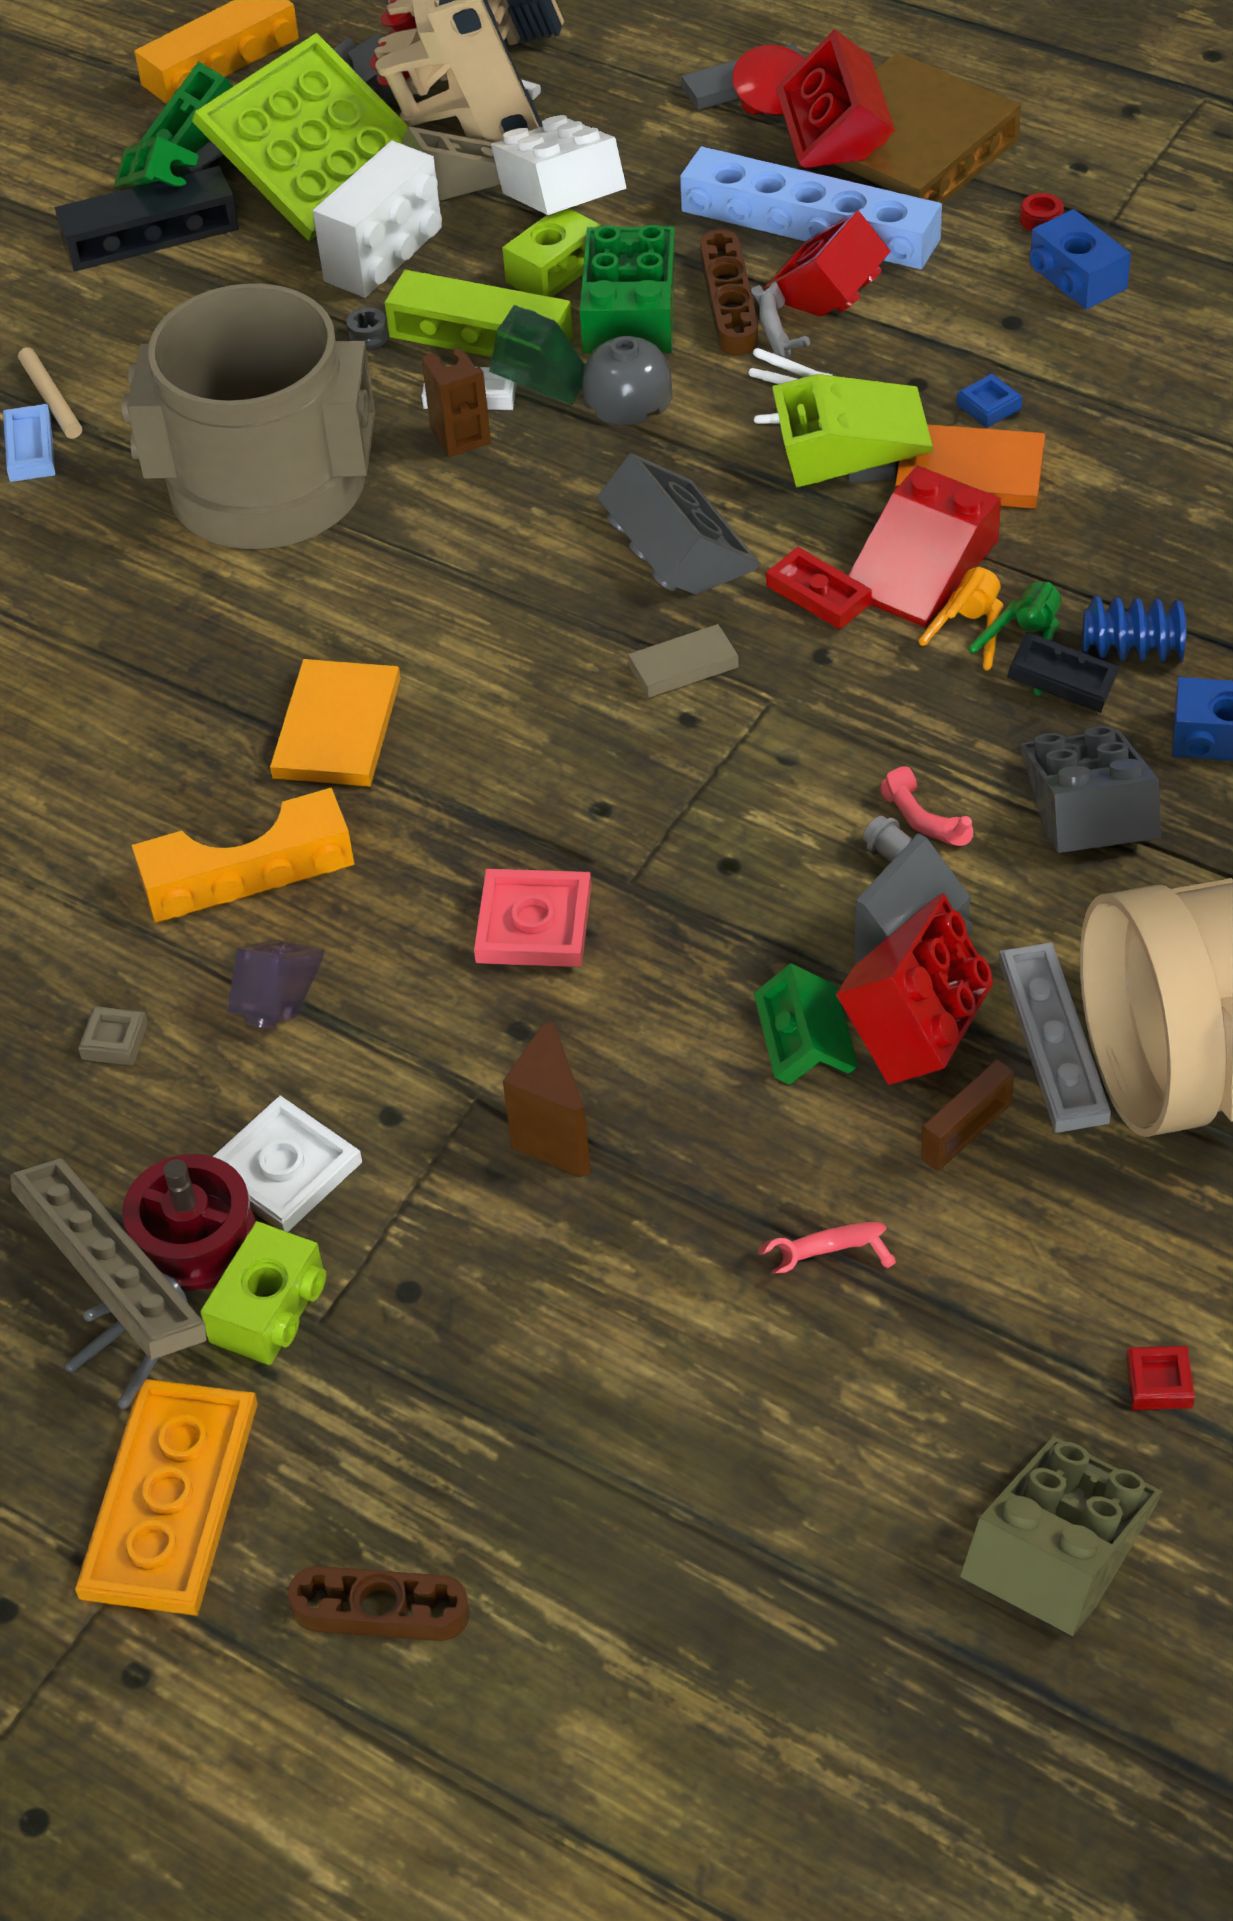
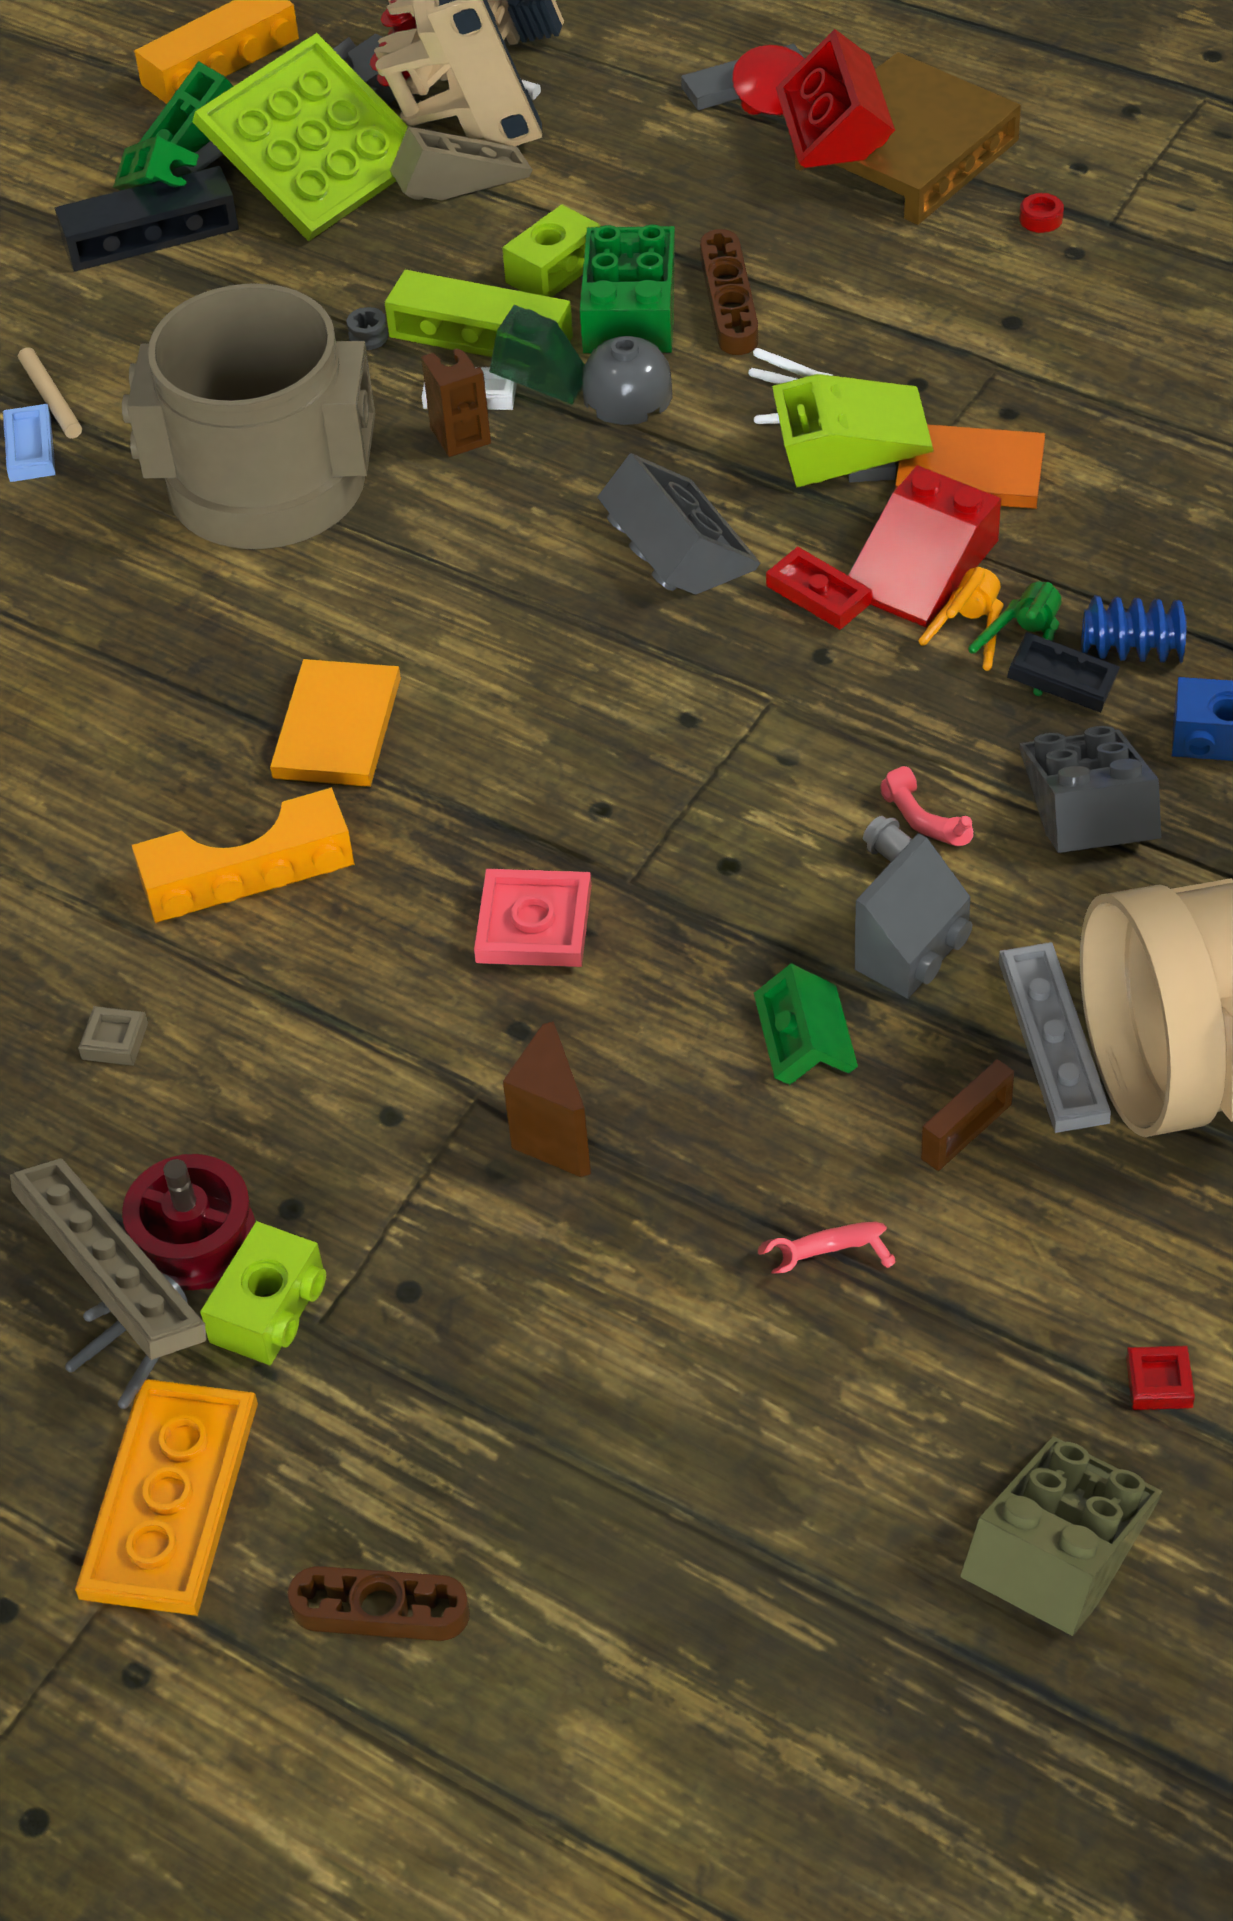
white tile [213,1095,362,1232] -> none
clear purple slope [227,939,325,1028] -> none
white brick [313,141,442,298] -> none
white brick [491,115,626,215] -> none
dark tan tile [628,624,739,698] -> none
light blue brick [680,146,942,270] -> none
light grey piece [751,282,810,359] -> none
red slope [763,210,891,317] -> none
red slope [836,893,994,1085] -> none
blue tile [957,373,1022,428] -> none
blue brick [1030,209,1131,309] -> none

